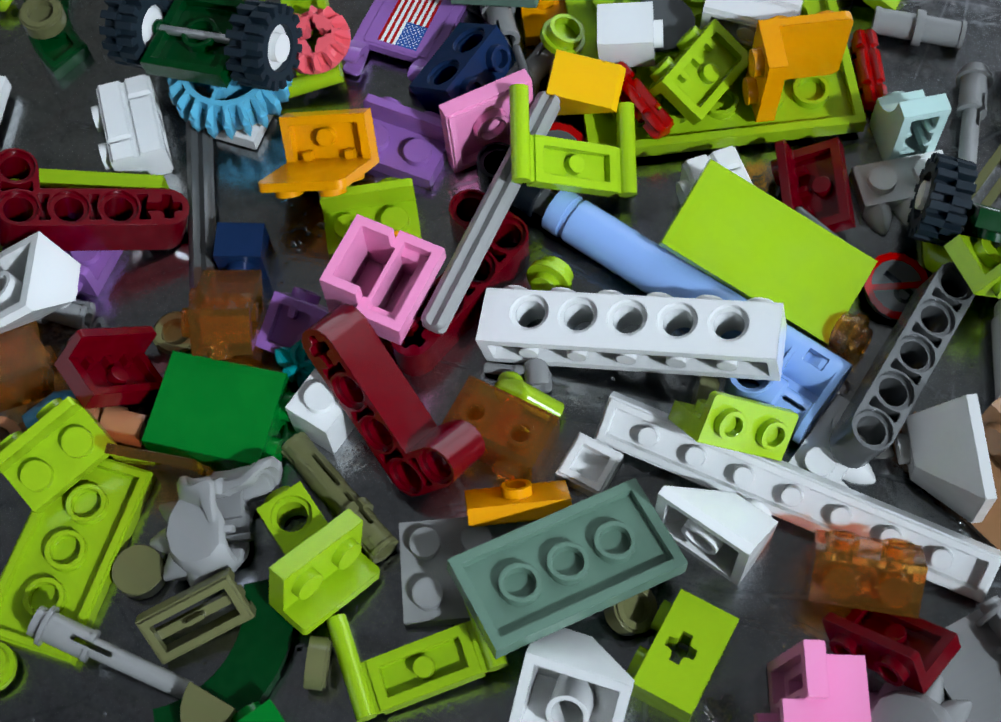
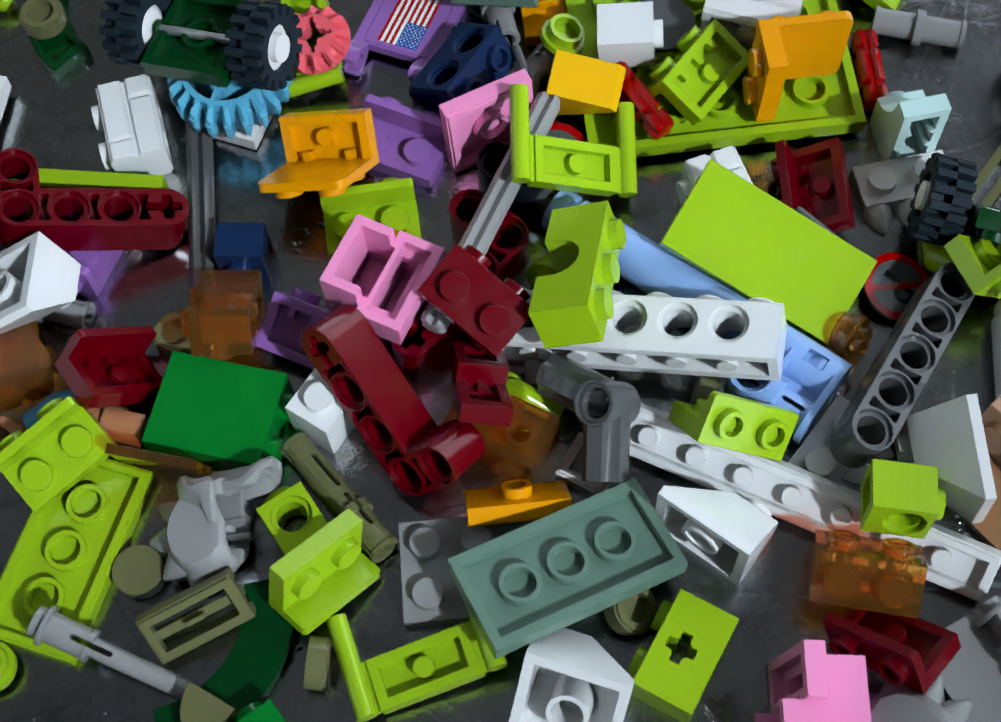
teal plant [274,339,315,388] -> none
light grey pin [956,62,994,184] -> none
none -> dark red bracket [416,243,530,358]
none -> dark red slope [451,341,514,426]
none -> lime arch [528,200,626,349]
none -> dark grey piece [534,353,641,483]
none -> lime brick [860,459,946,539]

